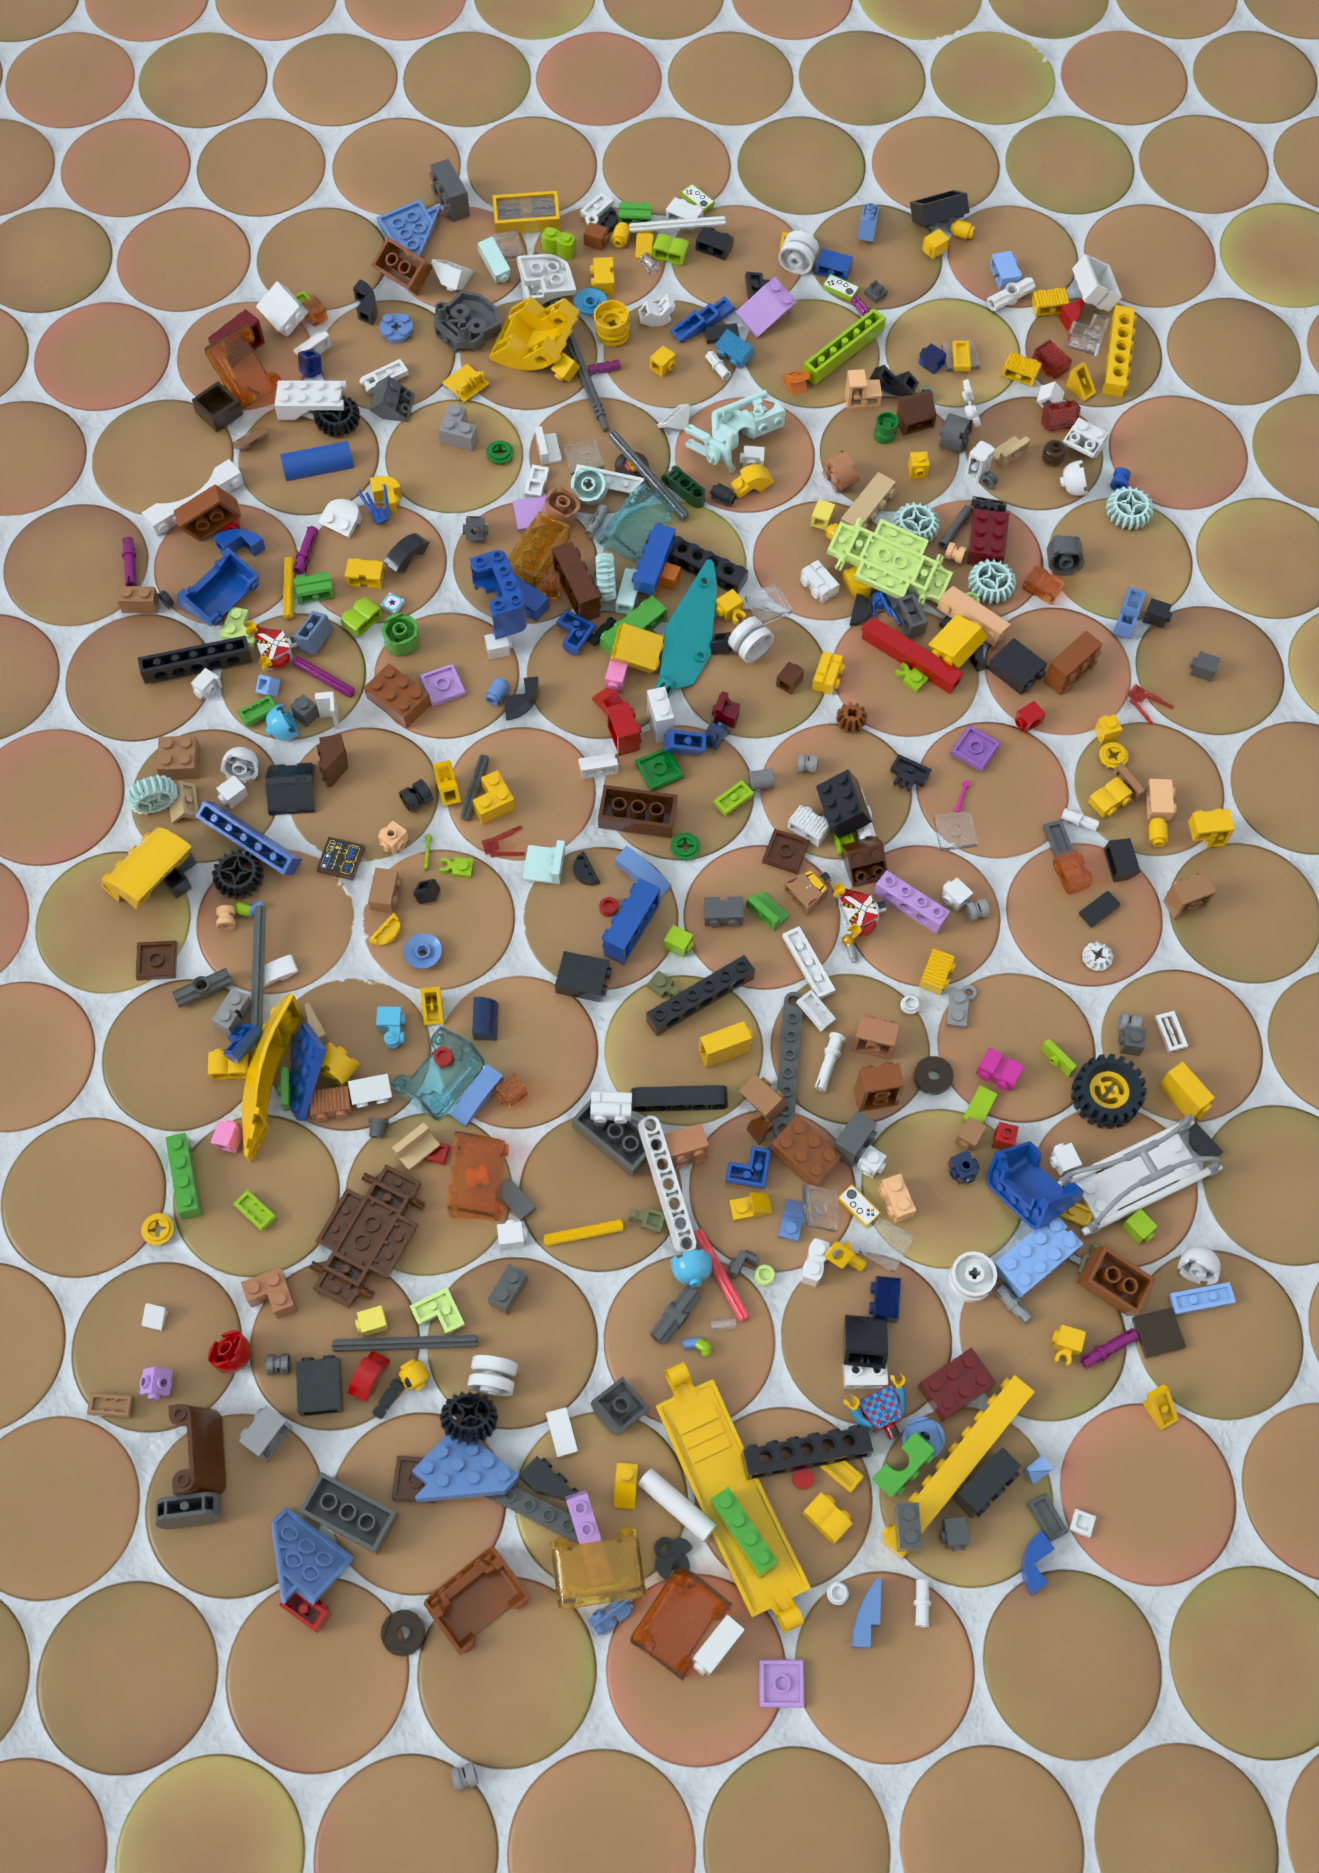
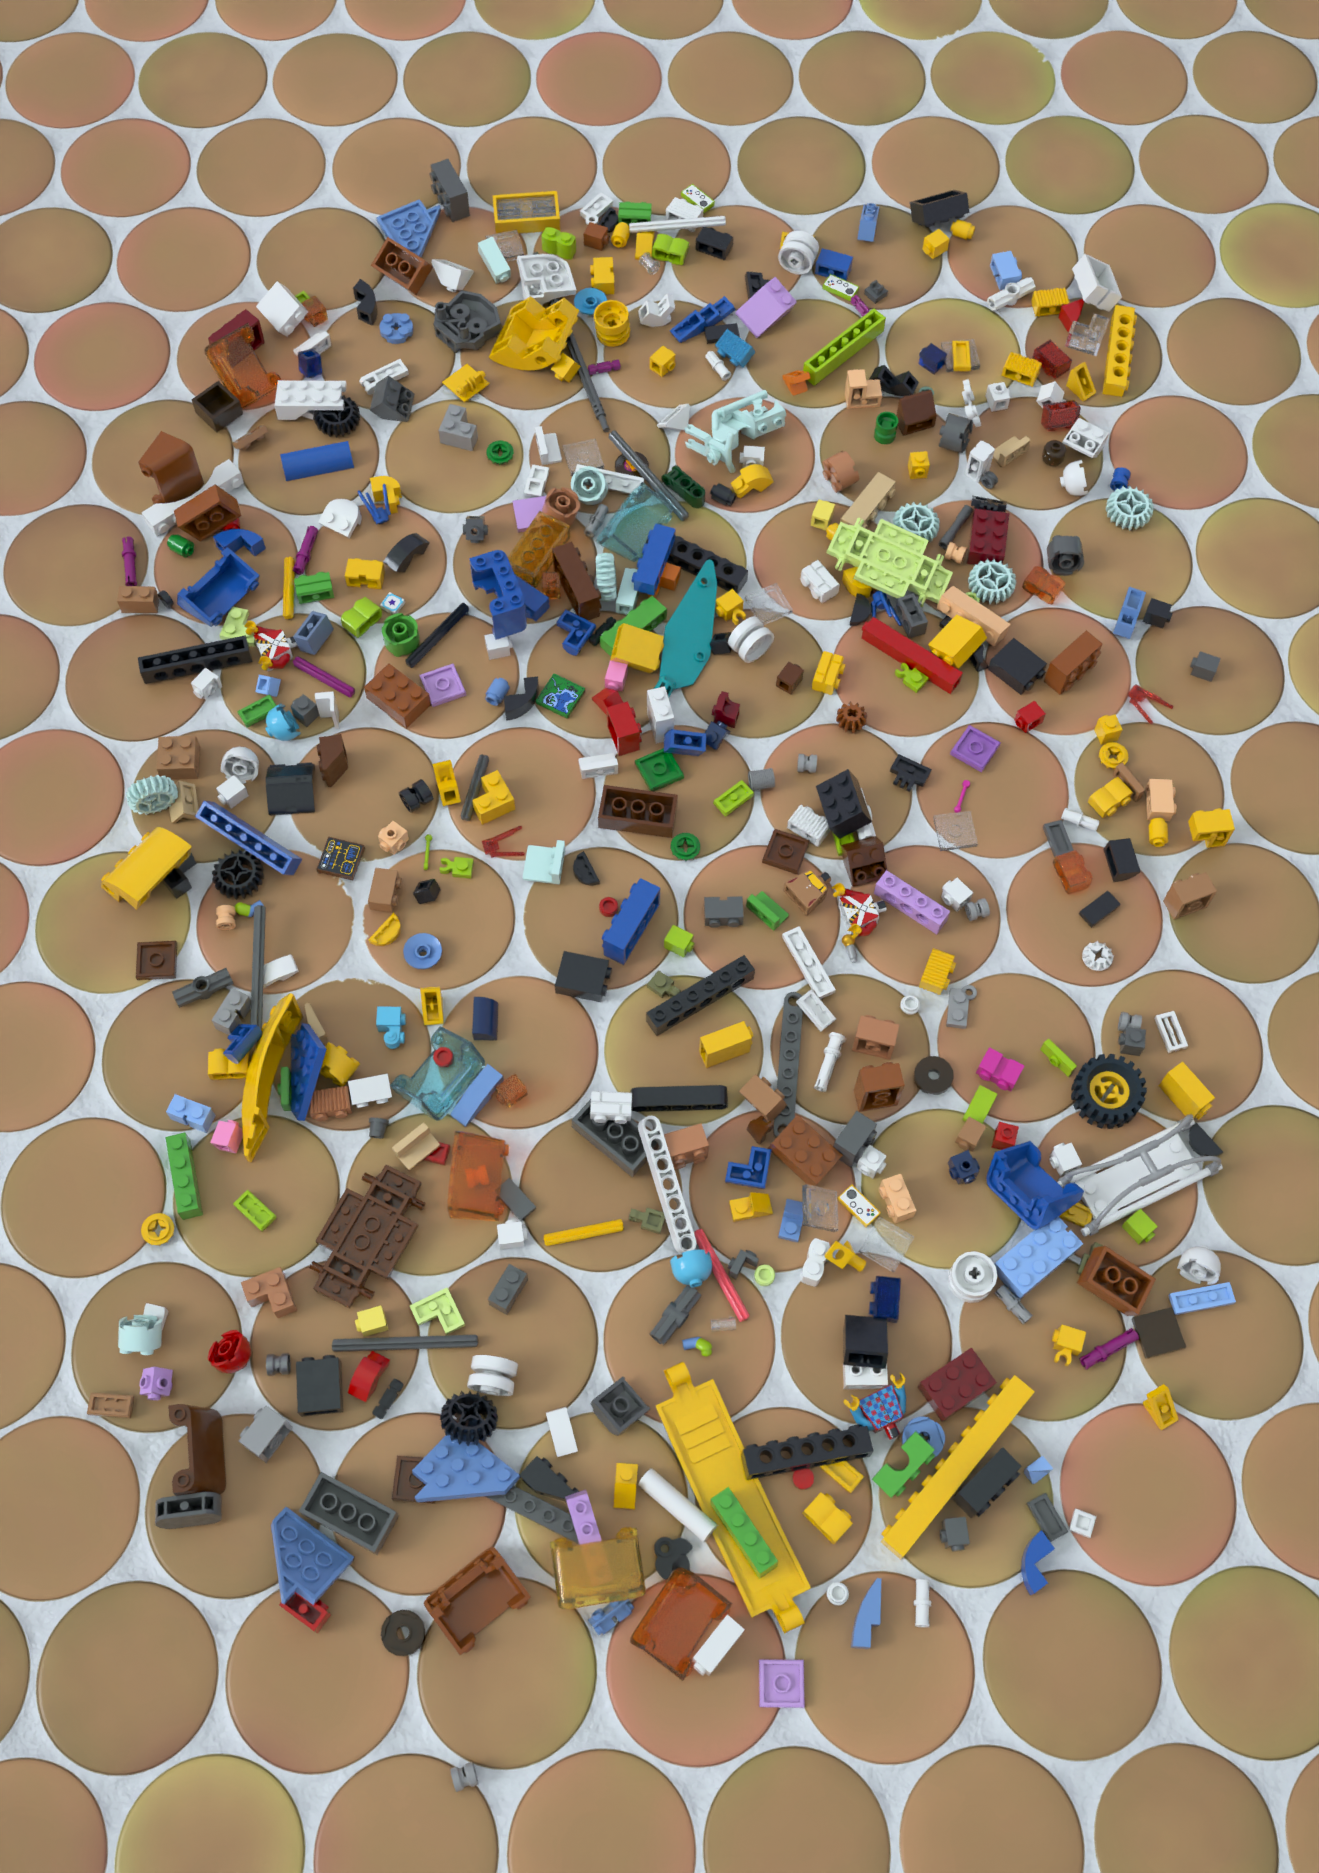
yellow head [398,1358,430,1392] -> none
medium blue slope [615,845,671,899] -> none
dark grey brick [894,1502,922,1552] -> none
none -> light aqua brick [118,1315,162,1355]
none -> dark orange windscreen [138,431,204,504]
none -> light blue piece [166,1094,216,1133]
none -> green brick [167,534,194,558]
none -> black axle [405,603,469,668]
none -> tile [536,673,585,719]
none -> white brick [985,382,1010,412]

